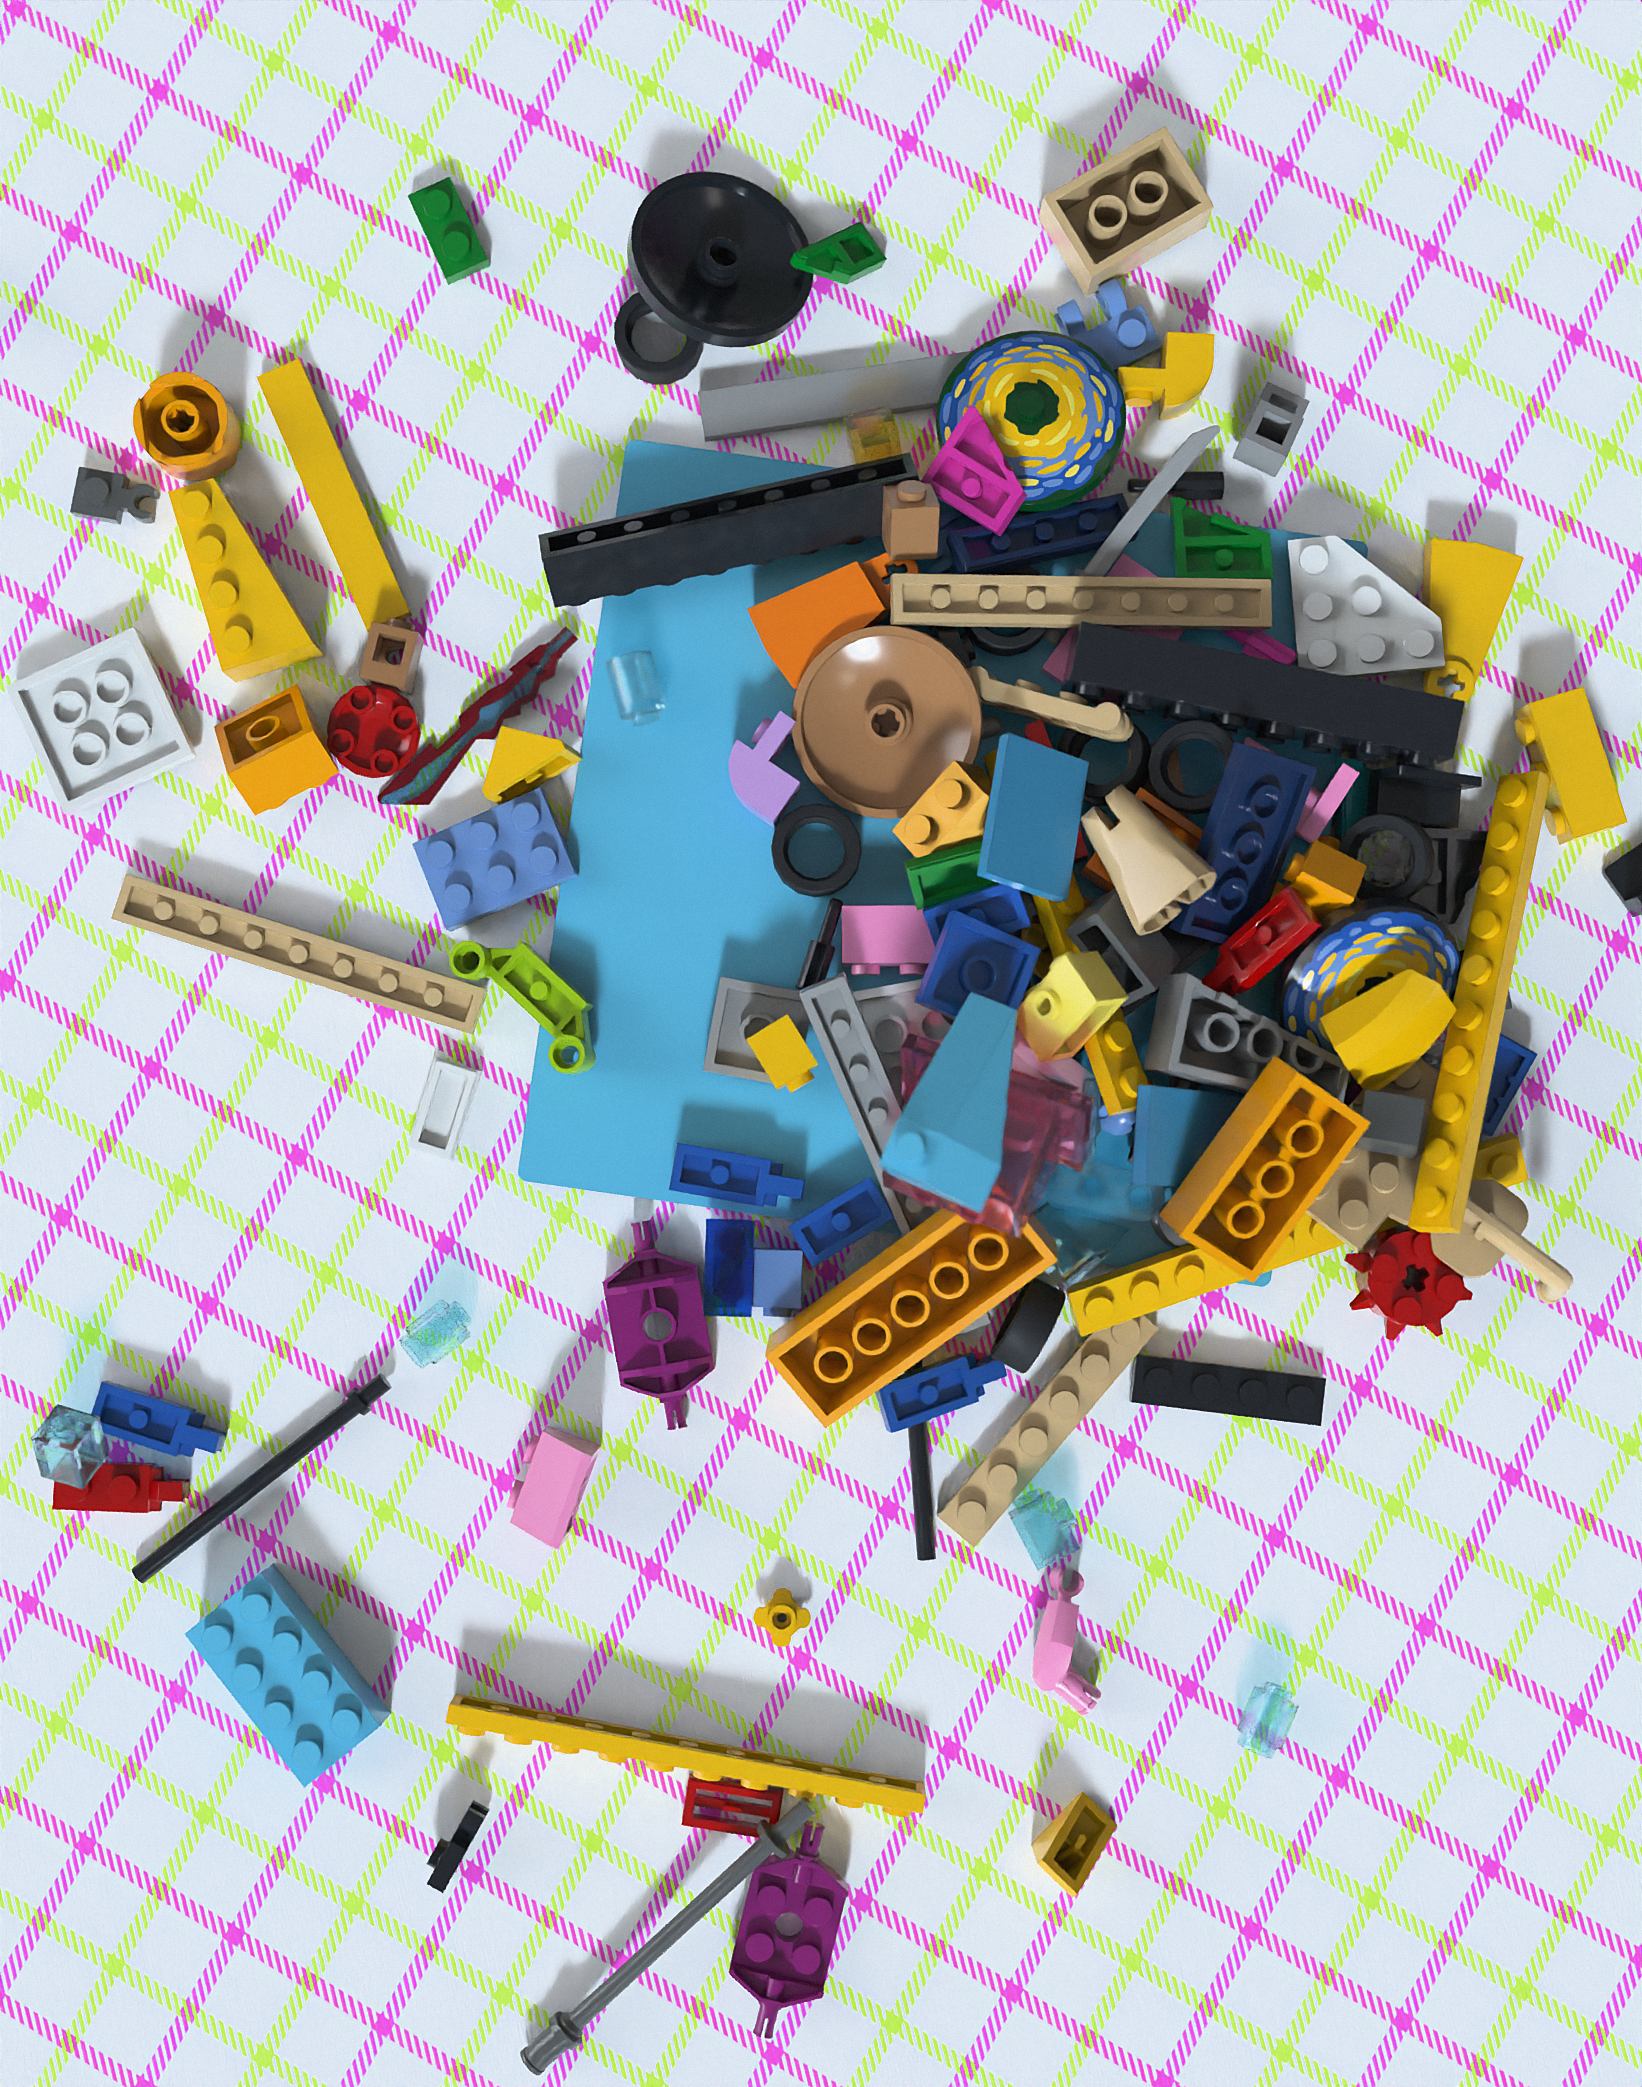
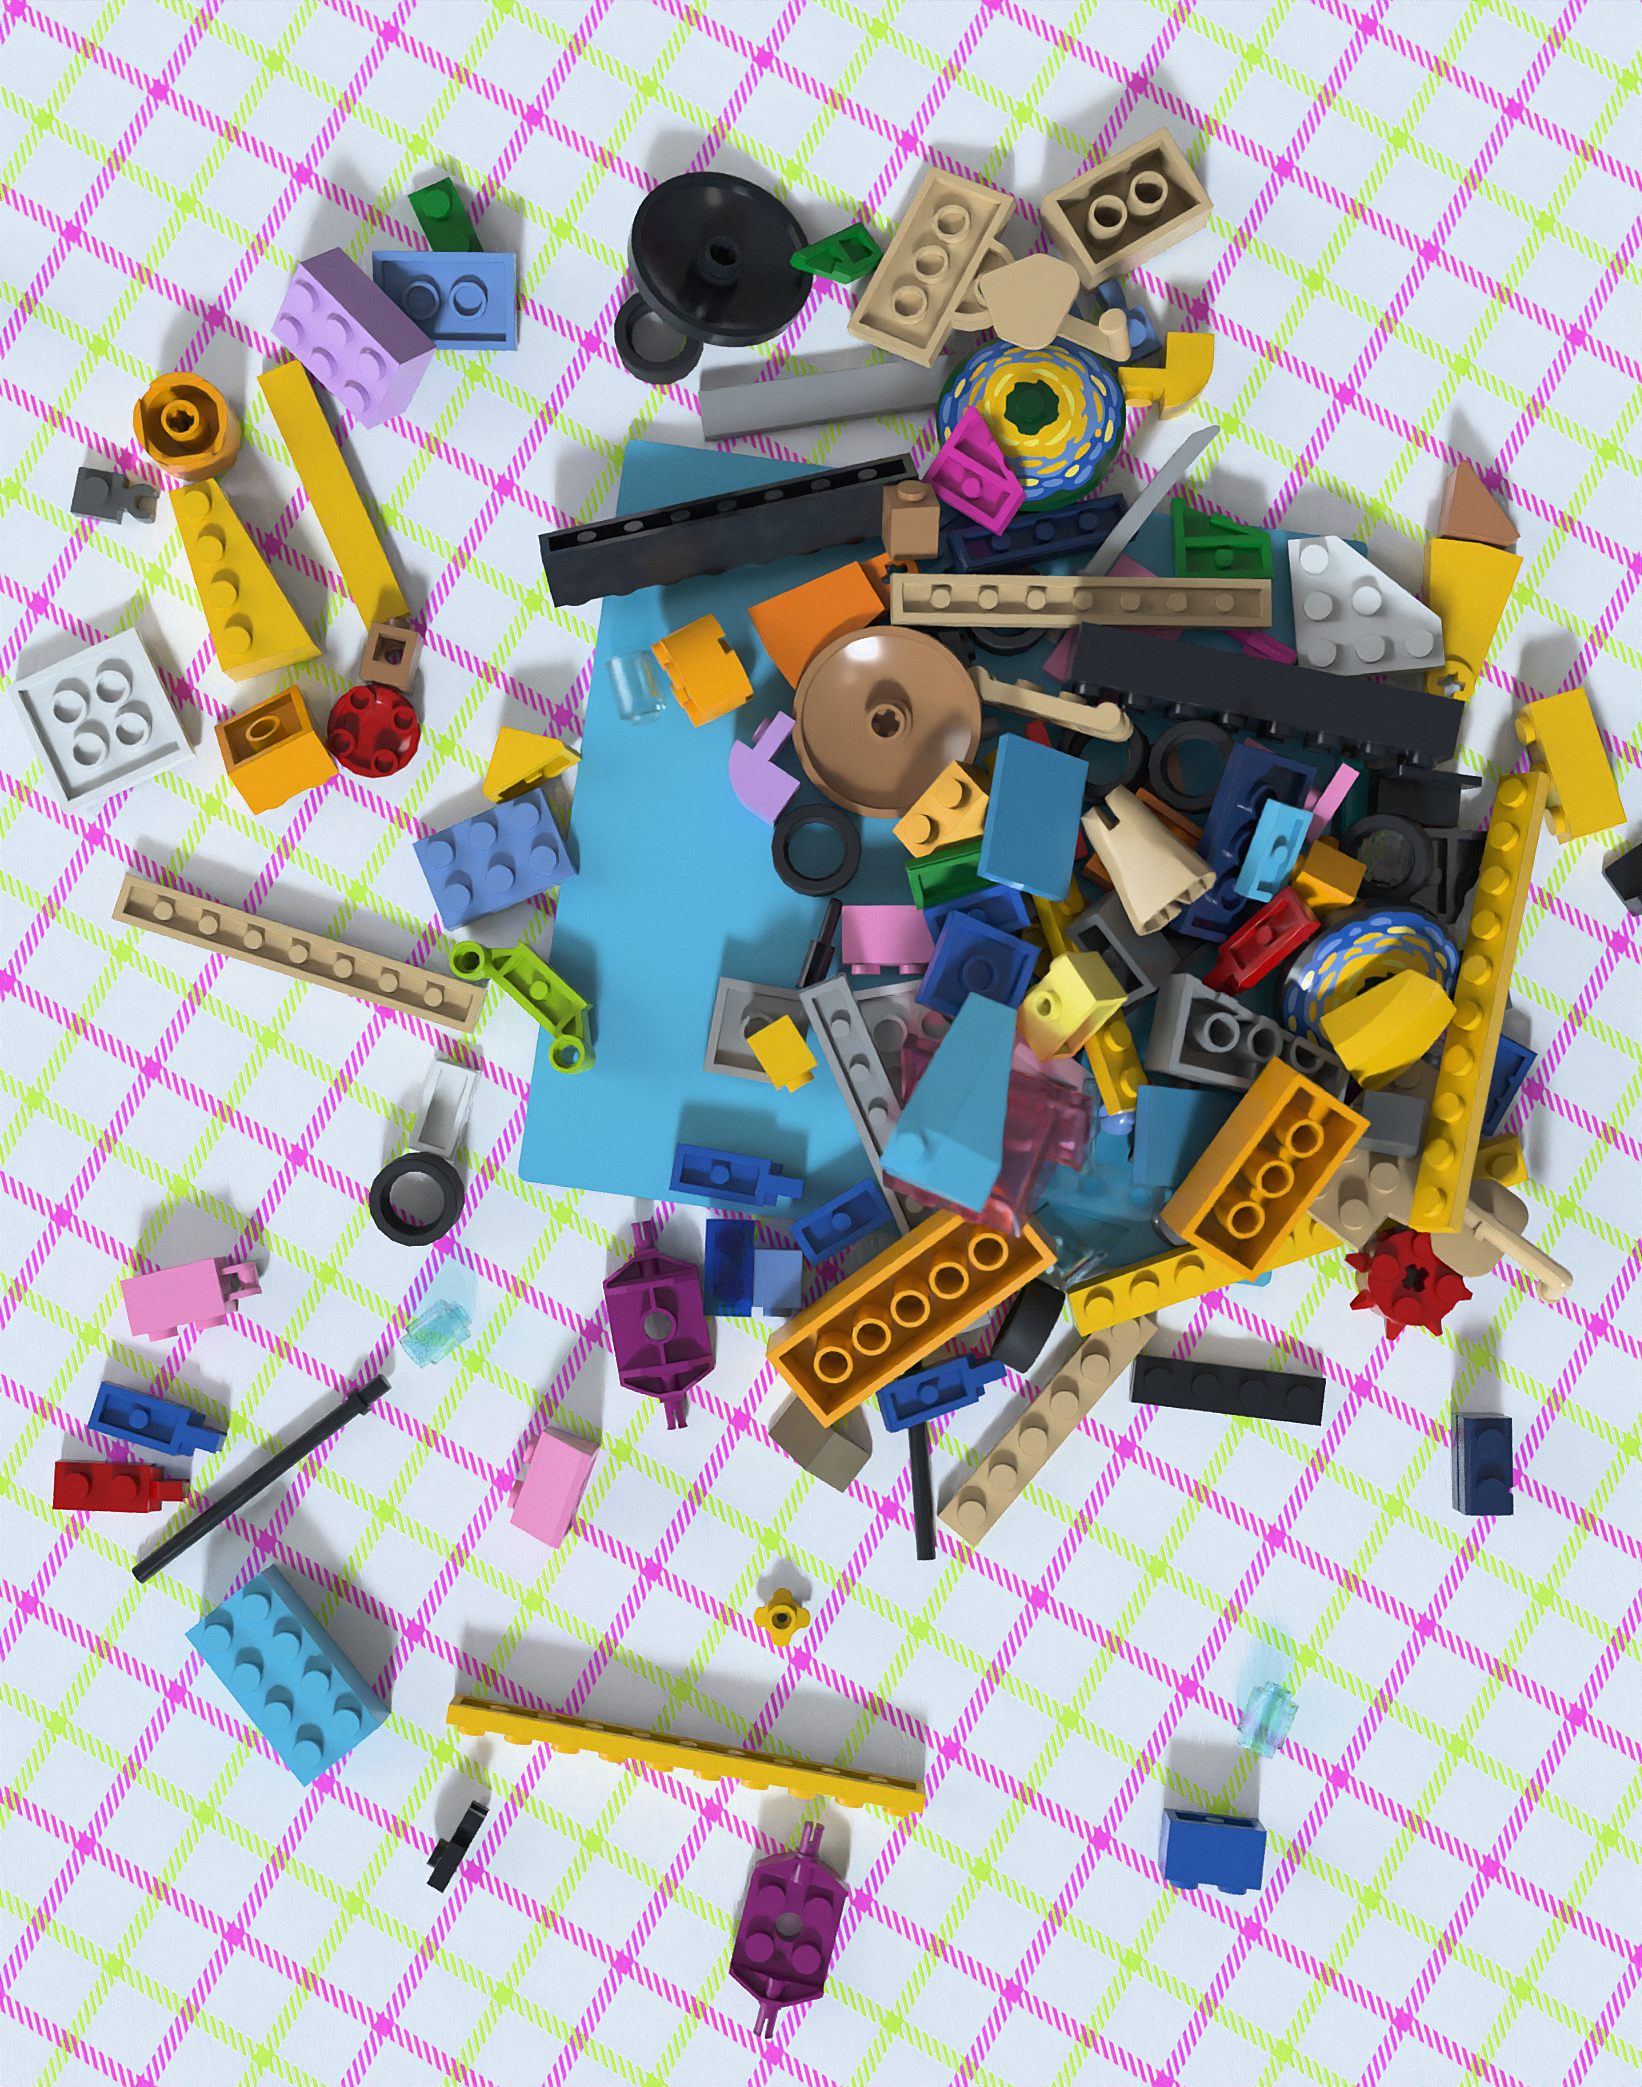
clear light blue brick [31,1404,109,1489] -> none
dark red sword [378,626,578,805] -> none
dark grey bar [520,1797,817,2076] -> none
red tile [681,1773,784,1838] -> none
clear yellow brick [843,405,902,465] -> none
clear light blue brick [1007,1489,1081,1571] -> none
yellow slope [1031,1792,1117,1898] -> none
bright pink arm [1032,1566,1101,1716] -> none
black axle [1127,471,1225,500] -> none
light grey brick [1232,381,1310,478] -> none
none -> bright pink brick [120,1256,262,1342]
none -> lavender brick [271,247,437,430]
none -> black tyre [369,1152,465,1247]
none -> medium blue plate [372,251,518,351]
none -> light orange brick [650,613,754,729]
none -> dark tan slope [768,1396,872,1493]
none -> tan plate [846,165,1132,369]
none -> blue brick [1158,1808,1267,1895]
none -> medium azure plate [1234,799,1314,903]
none -> nougat slope [1436,460,1521,551]
none -> dark blue brick [1451,1412,1514,1516]

